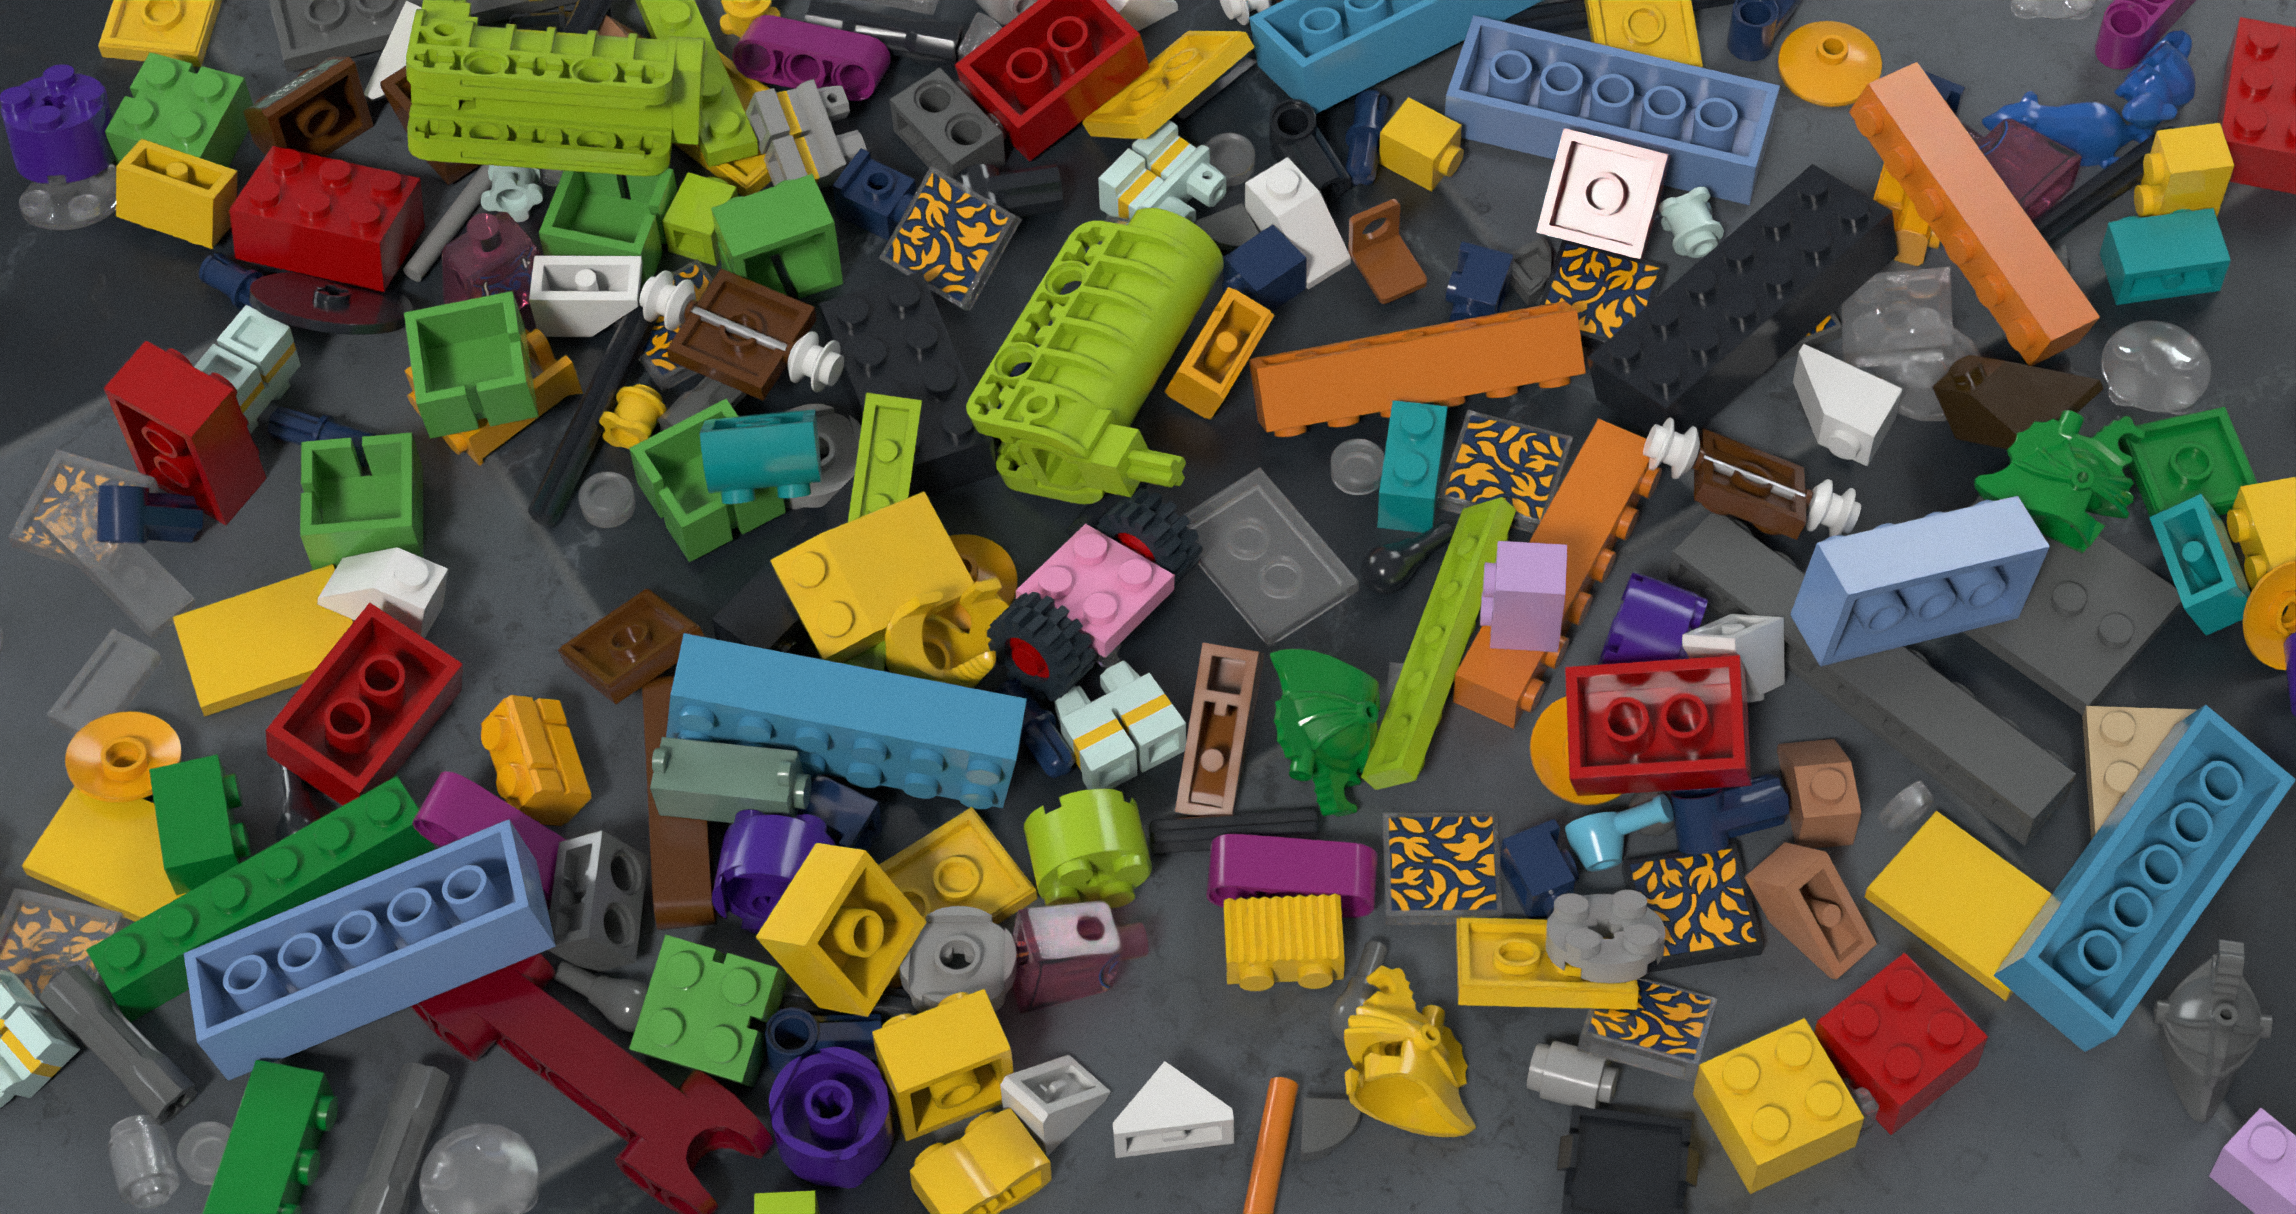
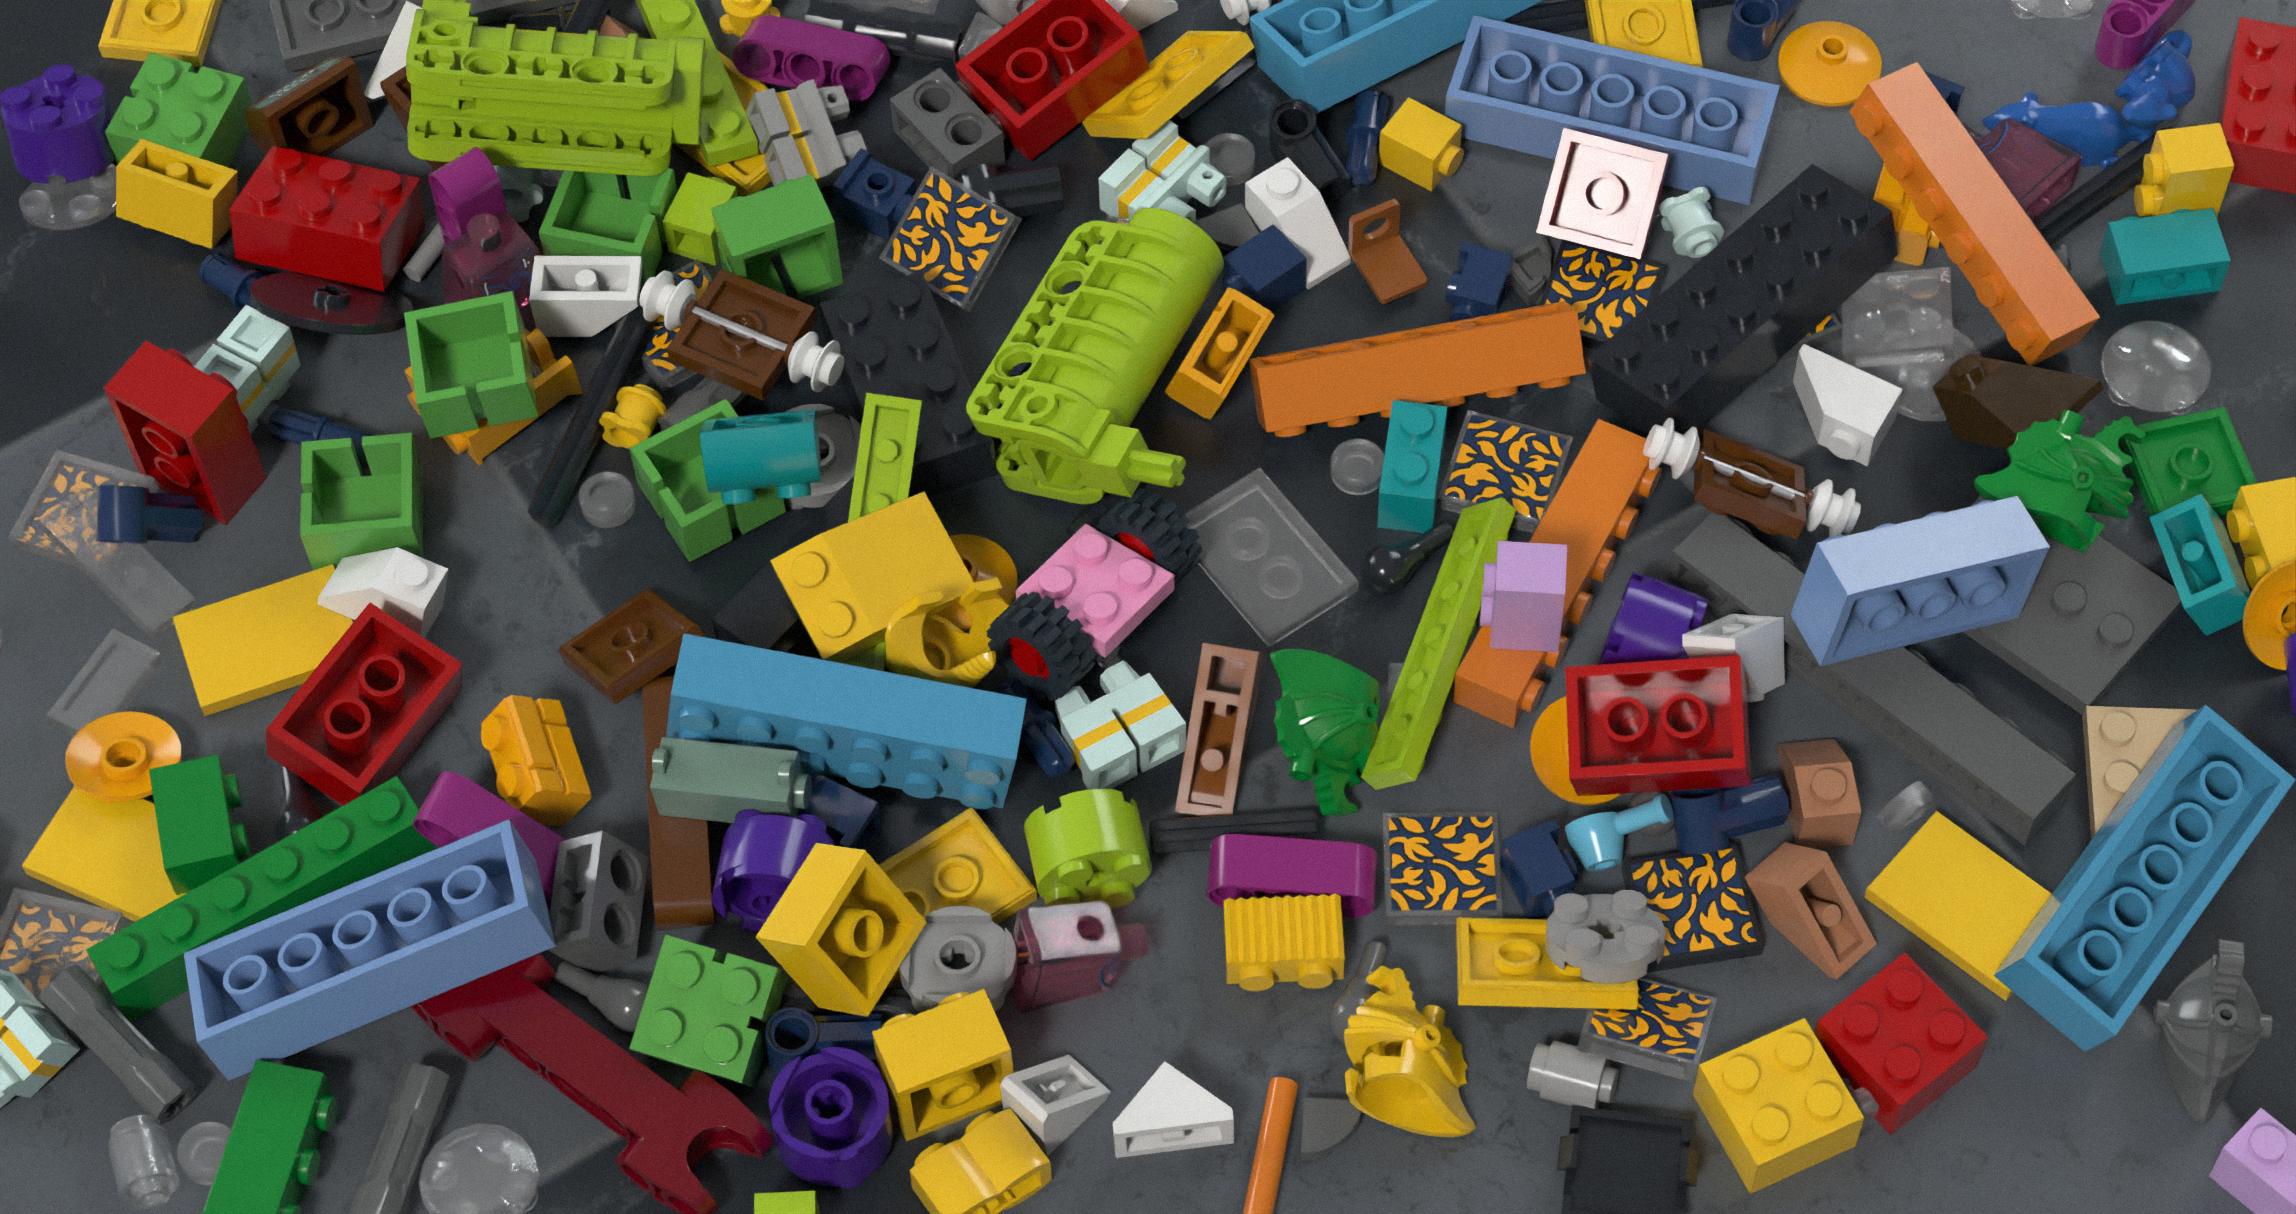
none -> magenta beam [429,147,513,273]

